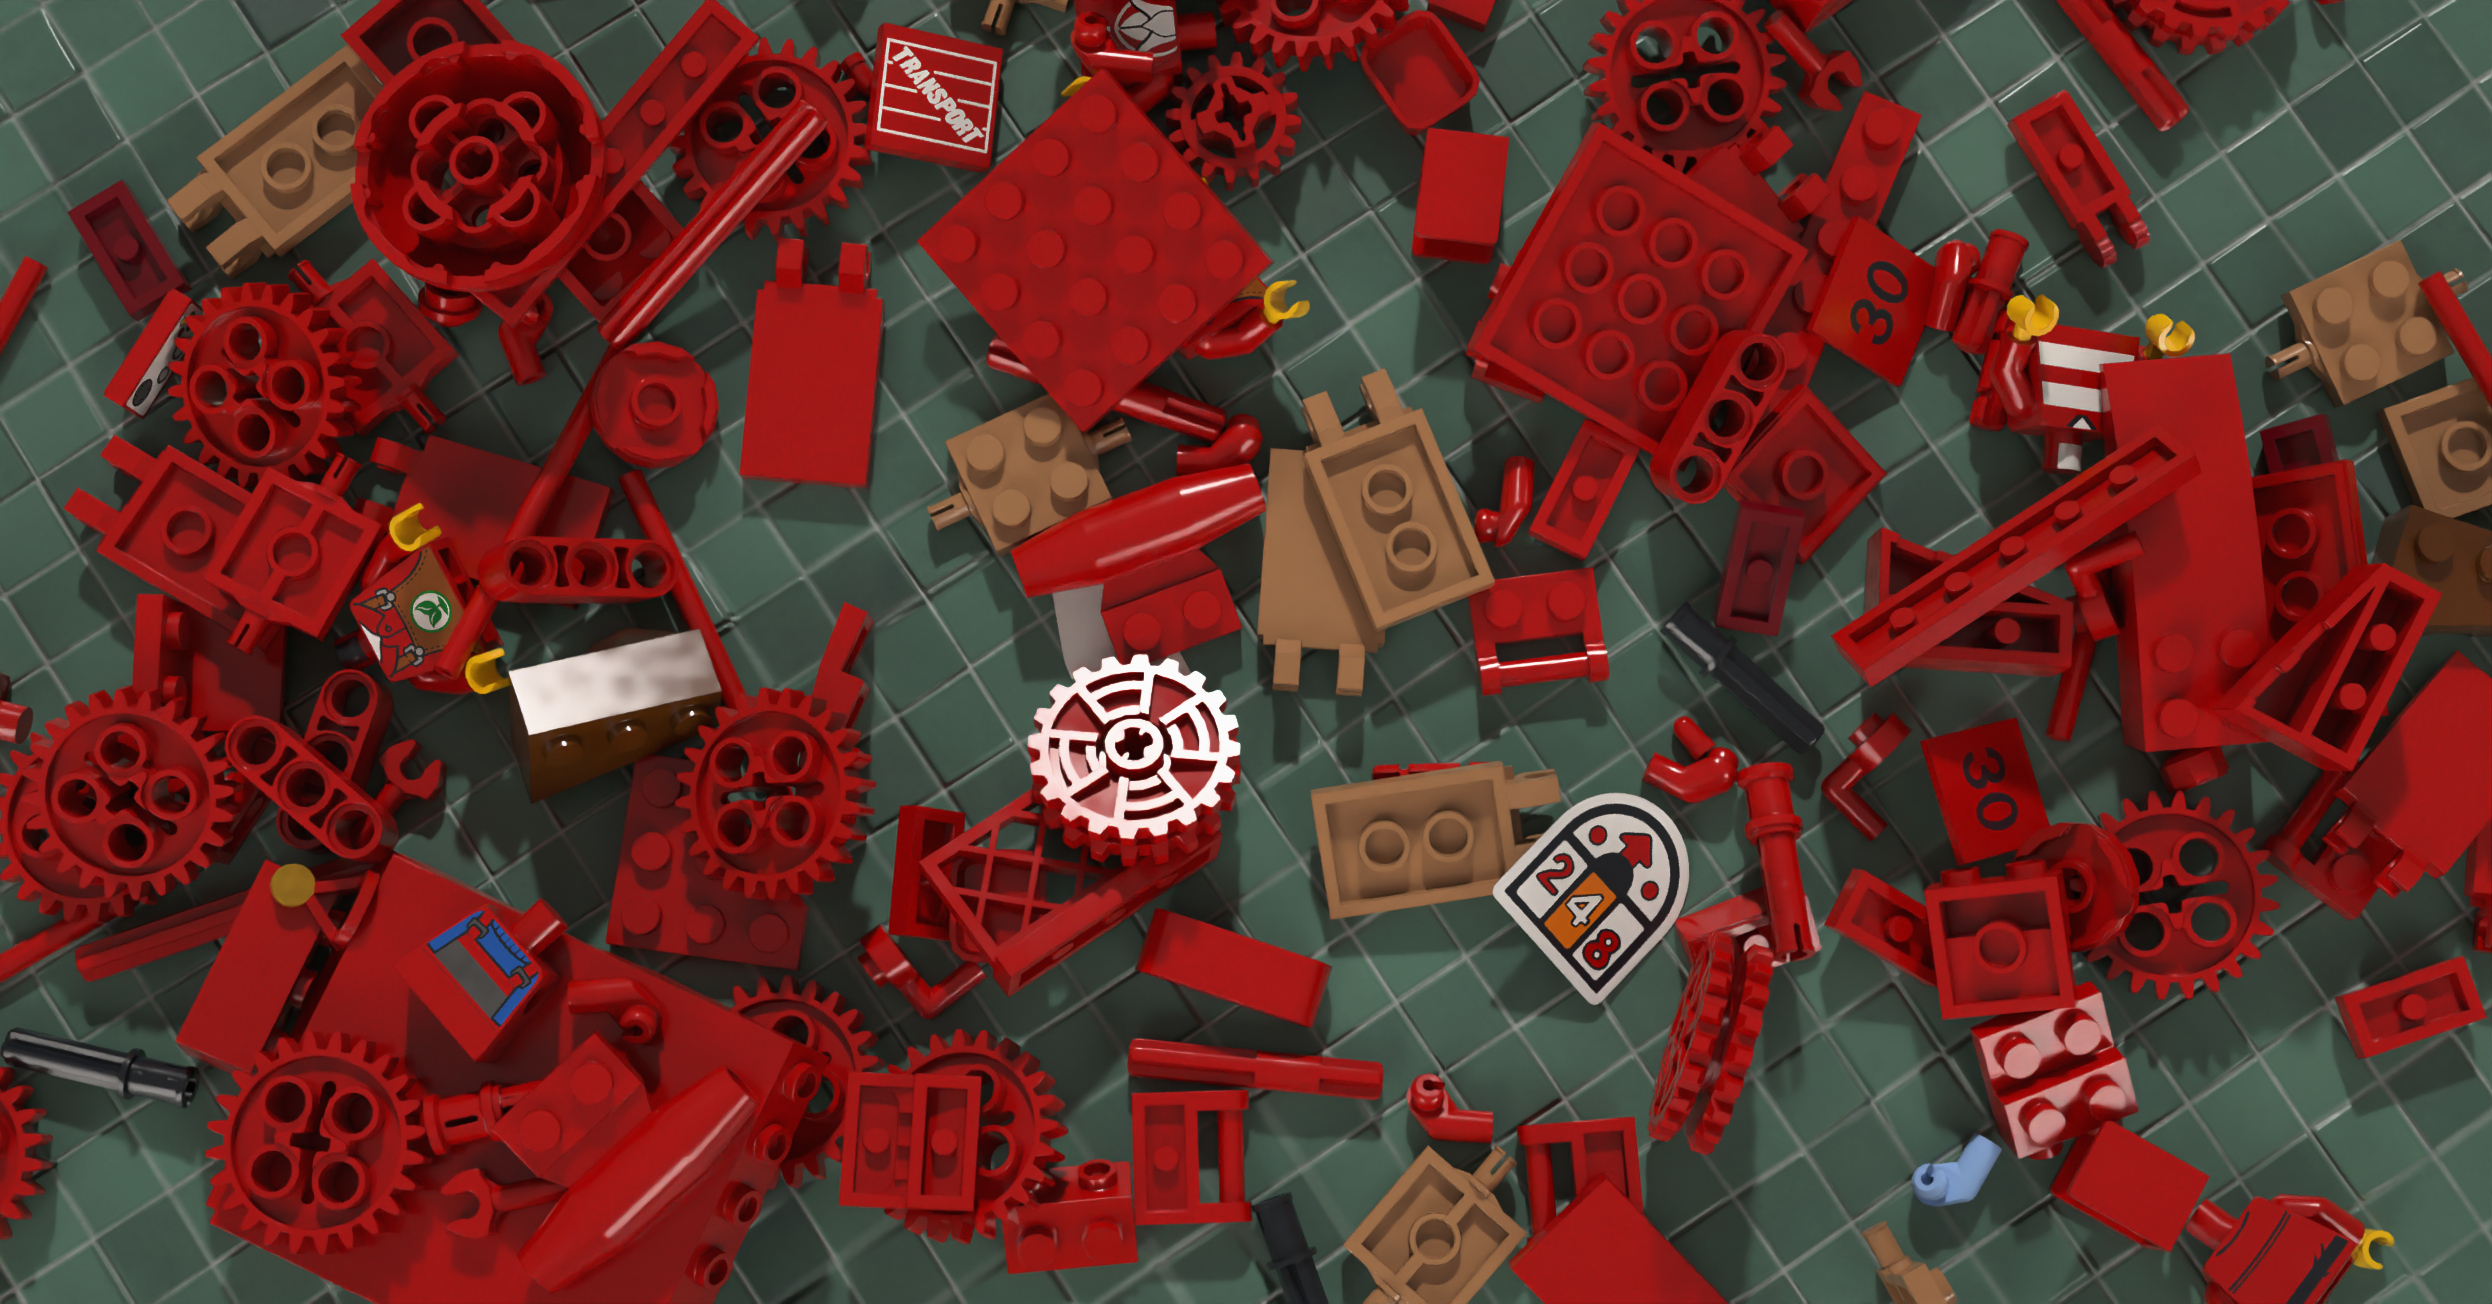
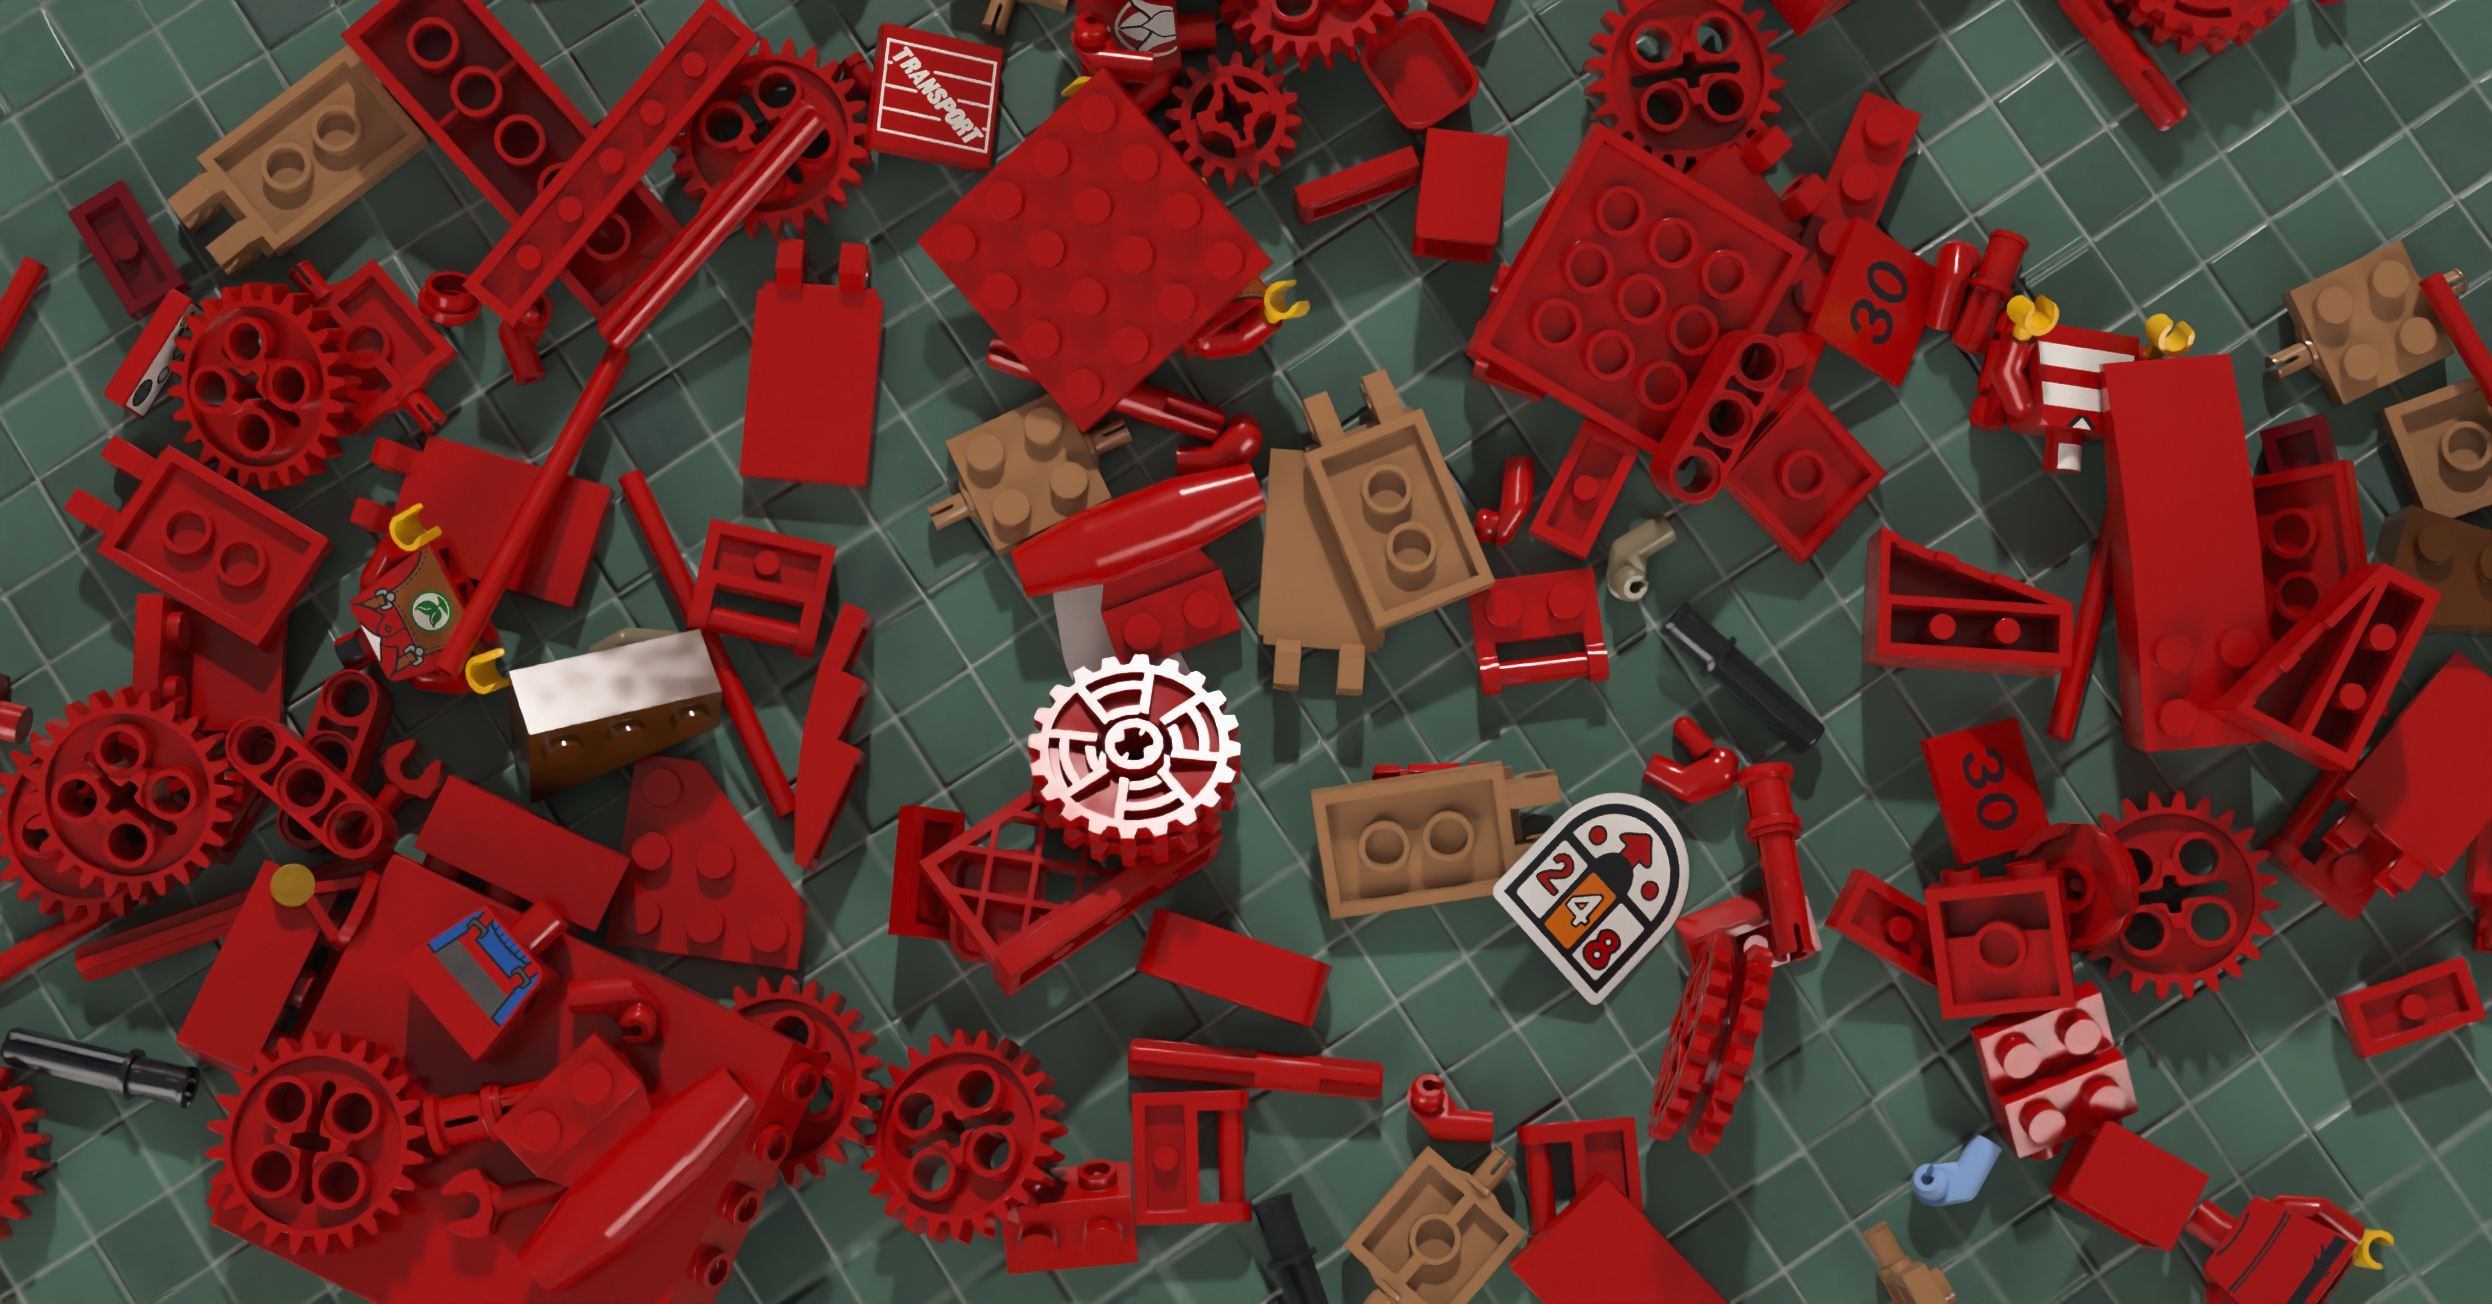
red plate [202,452,387,656] -> none
red brick [350,39,607,292] -> none
red beam [477,536,679,605] -> none
red tile [589,341,719,469] -> none
red gear [675,687,876,901] -> none
red slope [839,1071,982,1212] -> none
red plate [857,924,988,1019] -> none
dark red plate [1713,500,1805,637] -> none
red bar [1764,9,1862,112] -> none
red plate [1821,712,1912,842] -> none
red plate [1831,423,2202,687] -> none
red hinge [2007,89,2151,269] -> none
red plate [2064,530,2145,641] -> none
red tile [2158,746,2230,794] -> none
none -> red wedge [413,775,632,937]
none -> red plate [685,518,837,660]
none -> red tile [1293,145,1420,226]
none -> dark tan arm [1605,514,1676,602]

